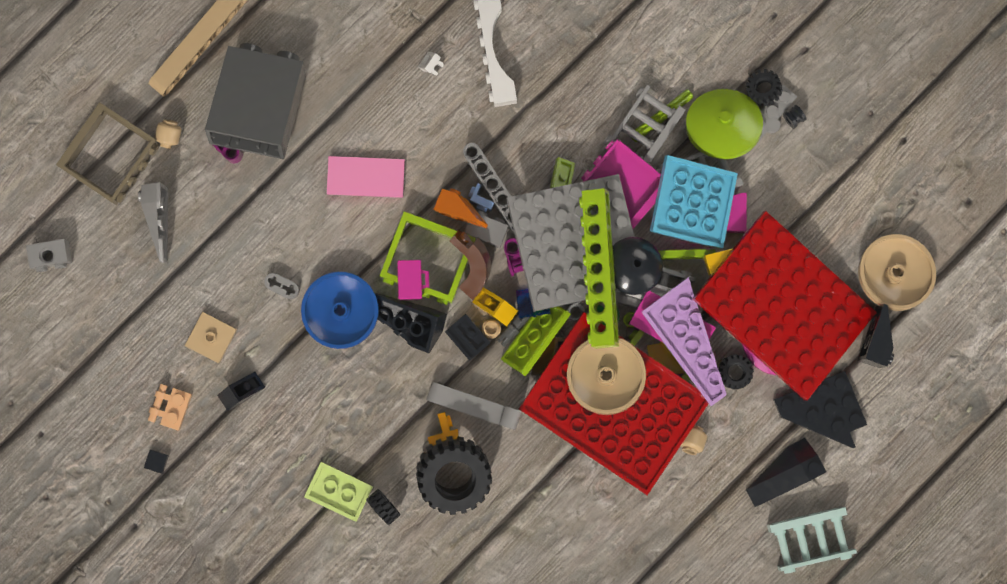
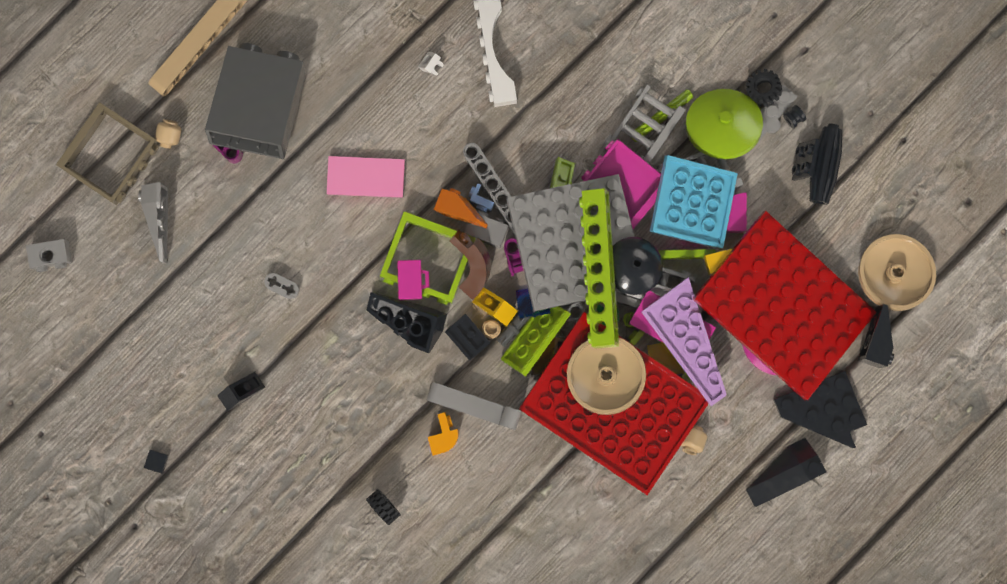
light nougat plate [148,384,192,431] -> none
tan plate [185,312,237,364] -> none
blue dish [301,272,379,349] -> none
yellowish green plate [304,462,374,522] -> none
black tyre [416,436,492,515] -> none
black tyre [718,354,754,390] -> none
light aqua fence [767,507,857,574] -> none
none -> black plate [792,123,842,205]

